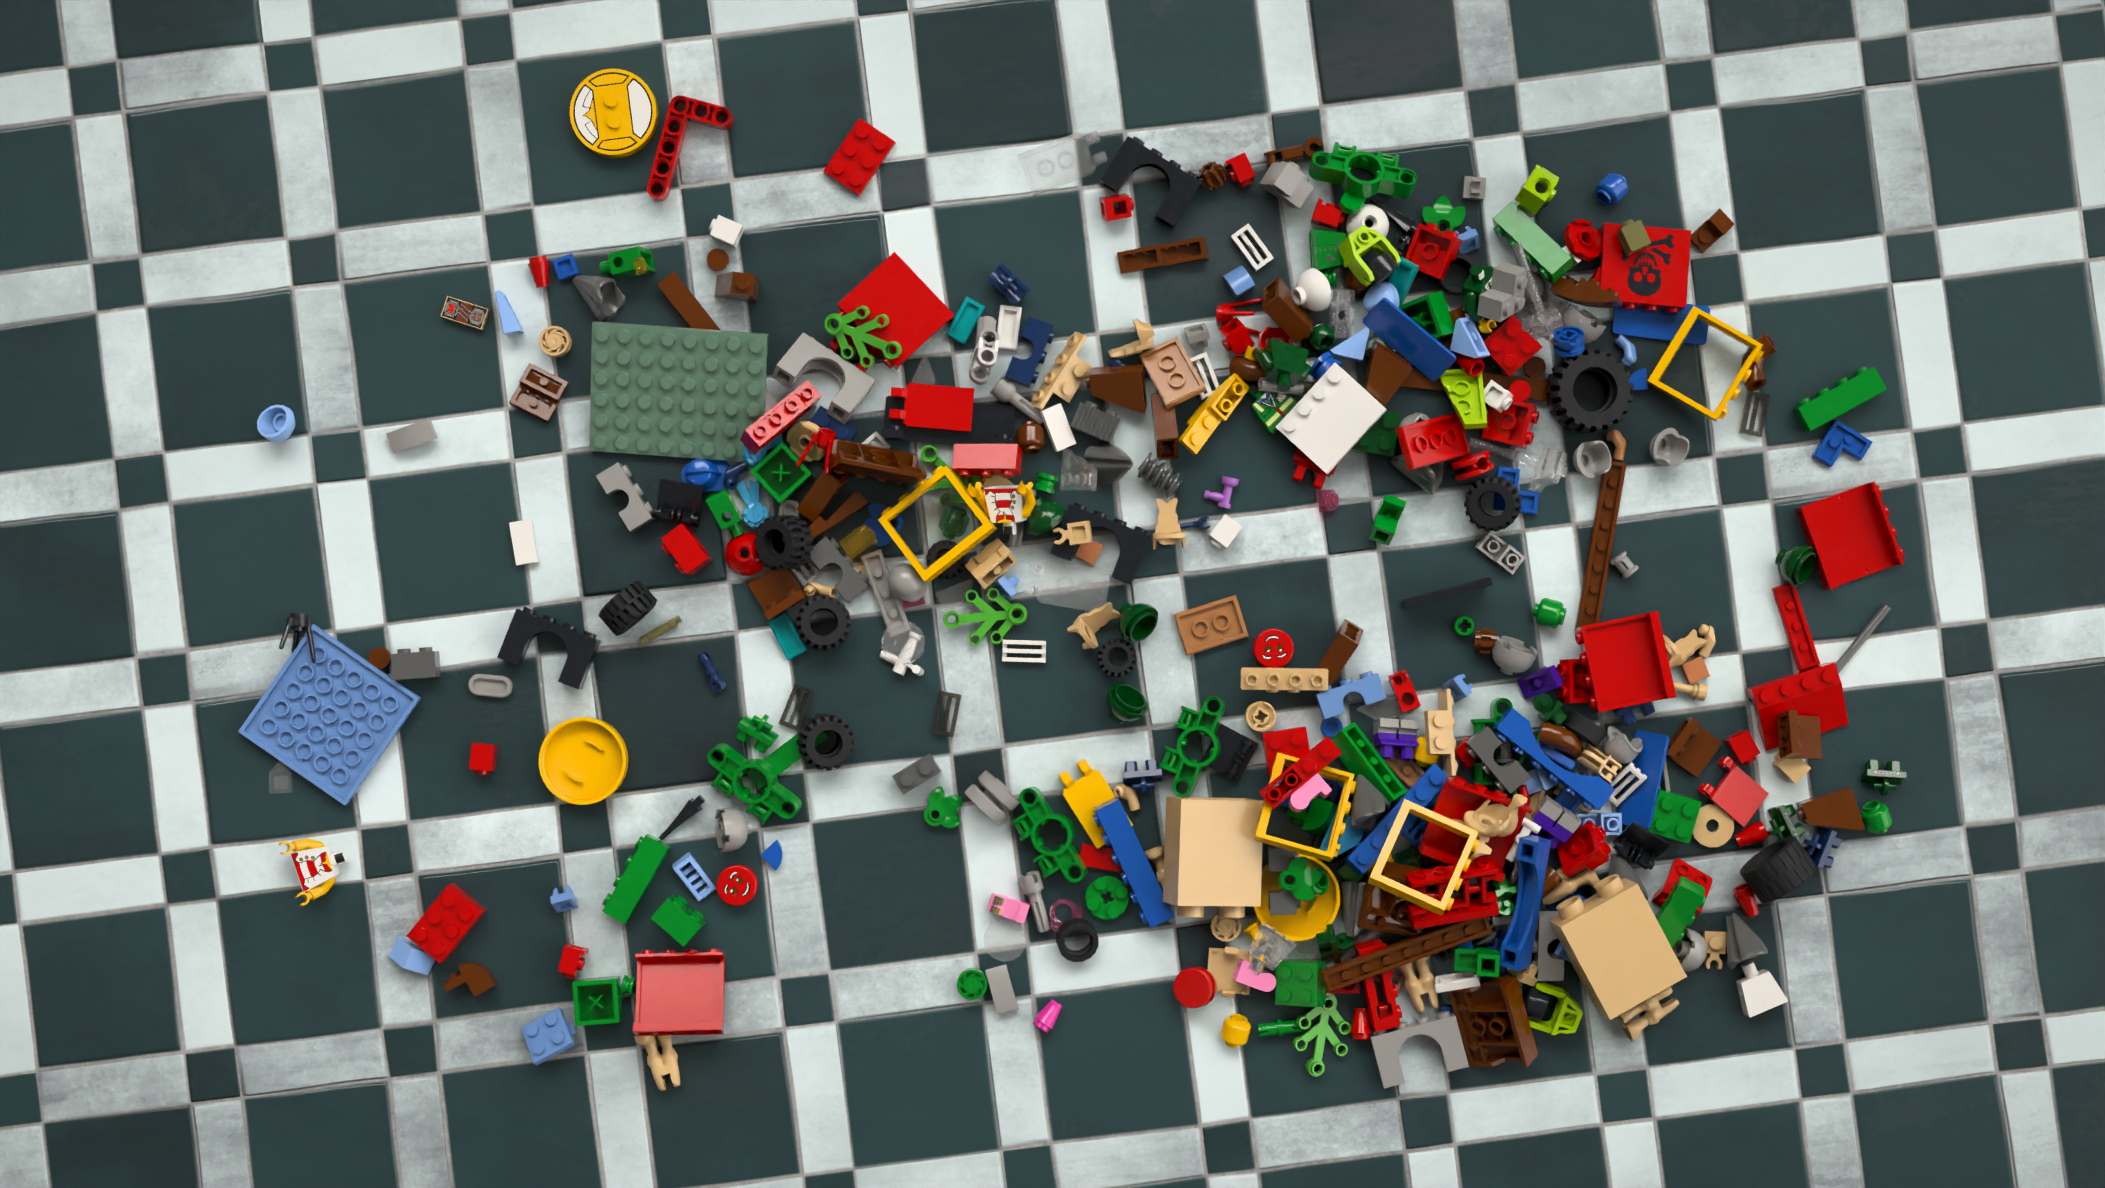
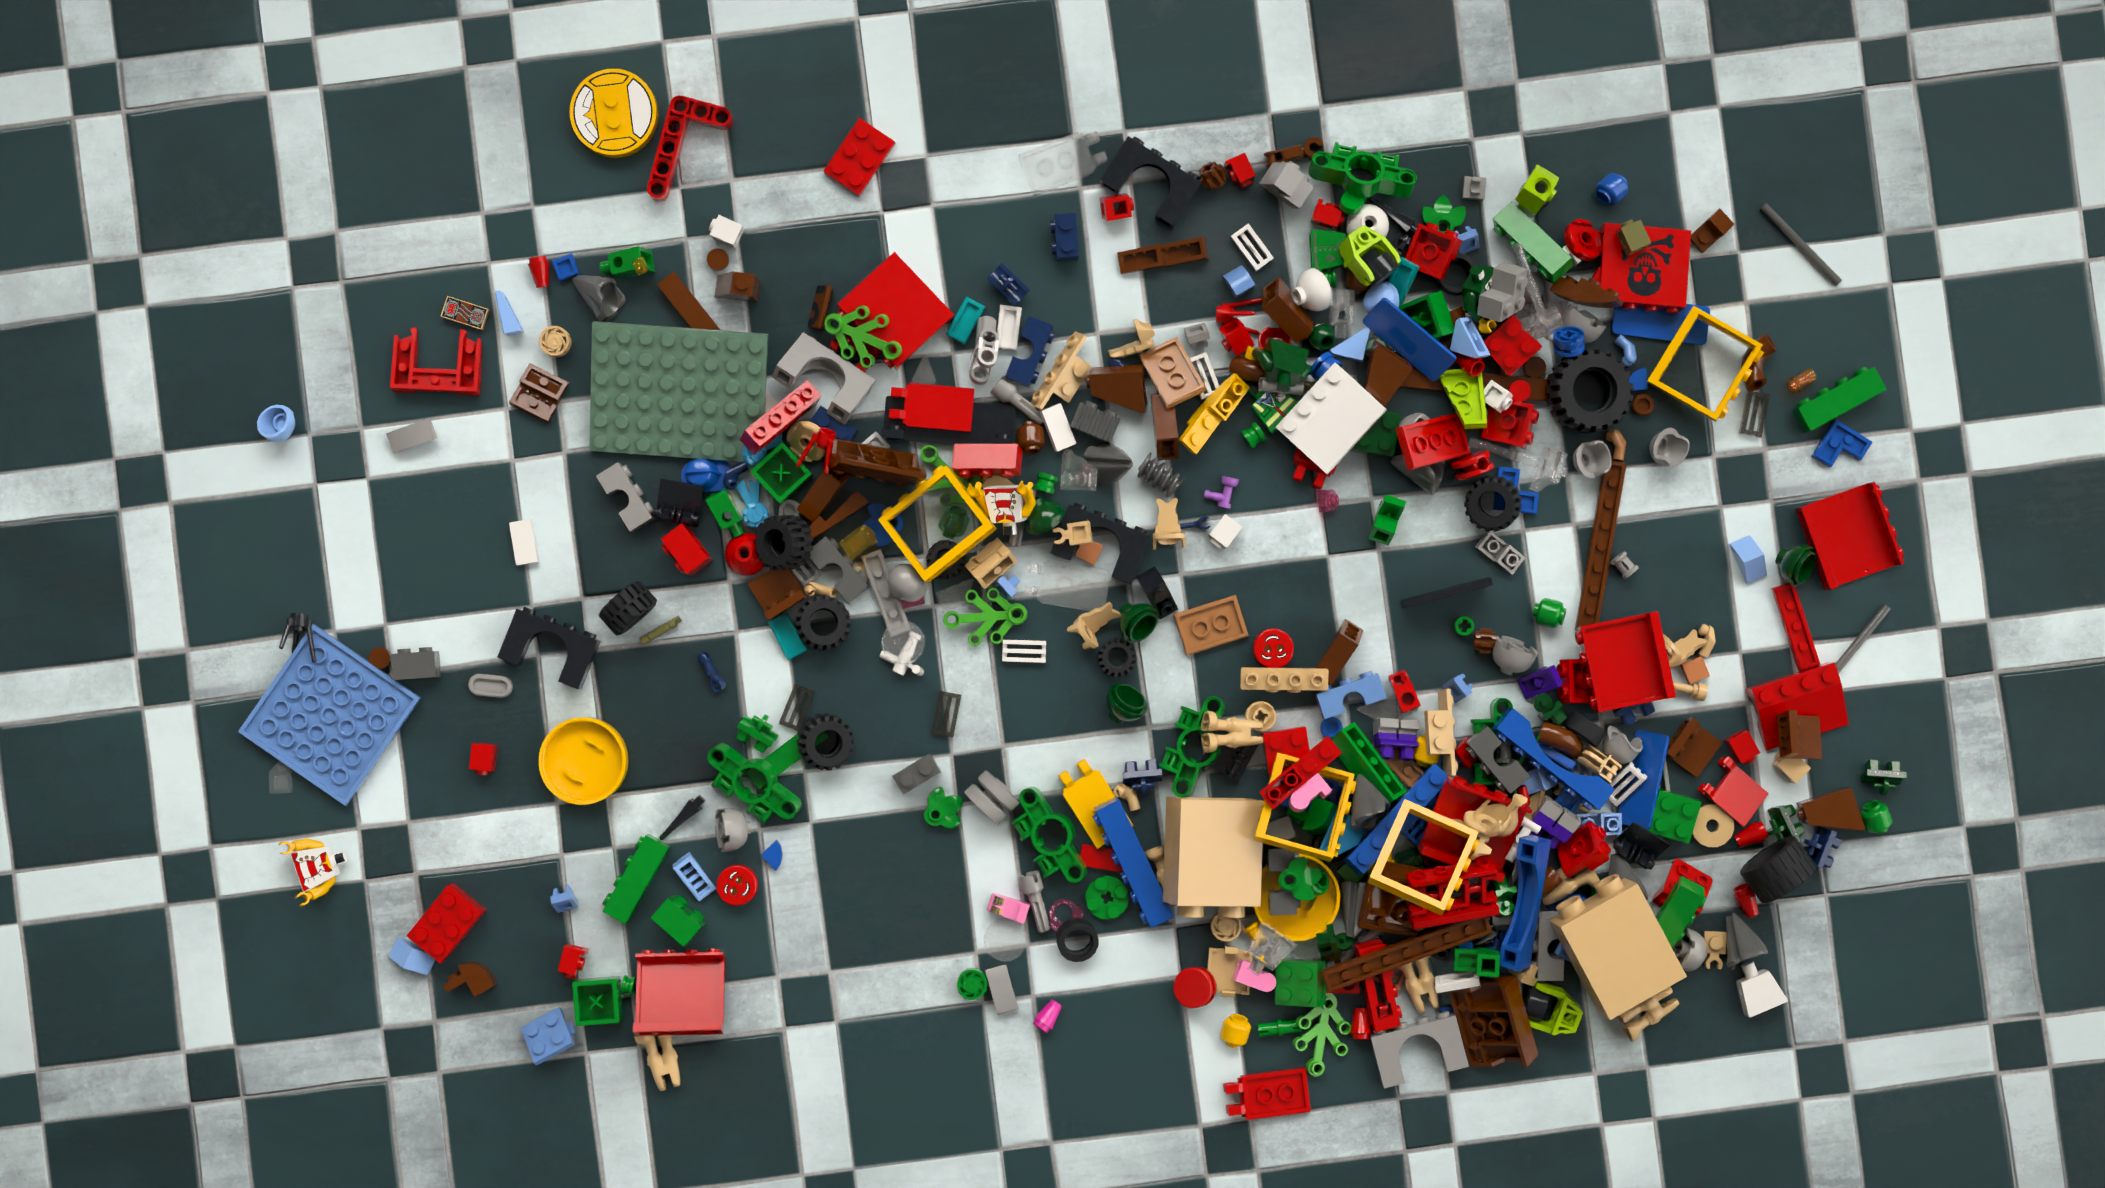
none -> red wedge [390,327,482,396]
none -> reddish brown slope [808,285,833,331]
none -> dark blue brick [1050,213,1079,261]
none -> black slope [1136,566,1178,619]
none -> tan piece [1201,711,1263,753]
none -> red tile [1223,1067,1311,1120]
none -> green wheel [1240,422,1267,449]
none -> dark grey brick [1265,814,1296,840]
none -> reddish brown tile [1631,394,1654,416]
none -> light blue slope [1729,535,1767,584]
none -> dark grey piece [1760,203,1842,286]
none -> clear orange pin [1787,368,1817,393]

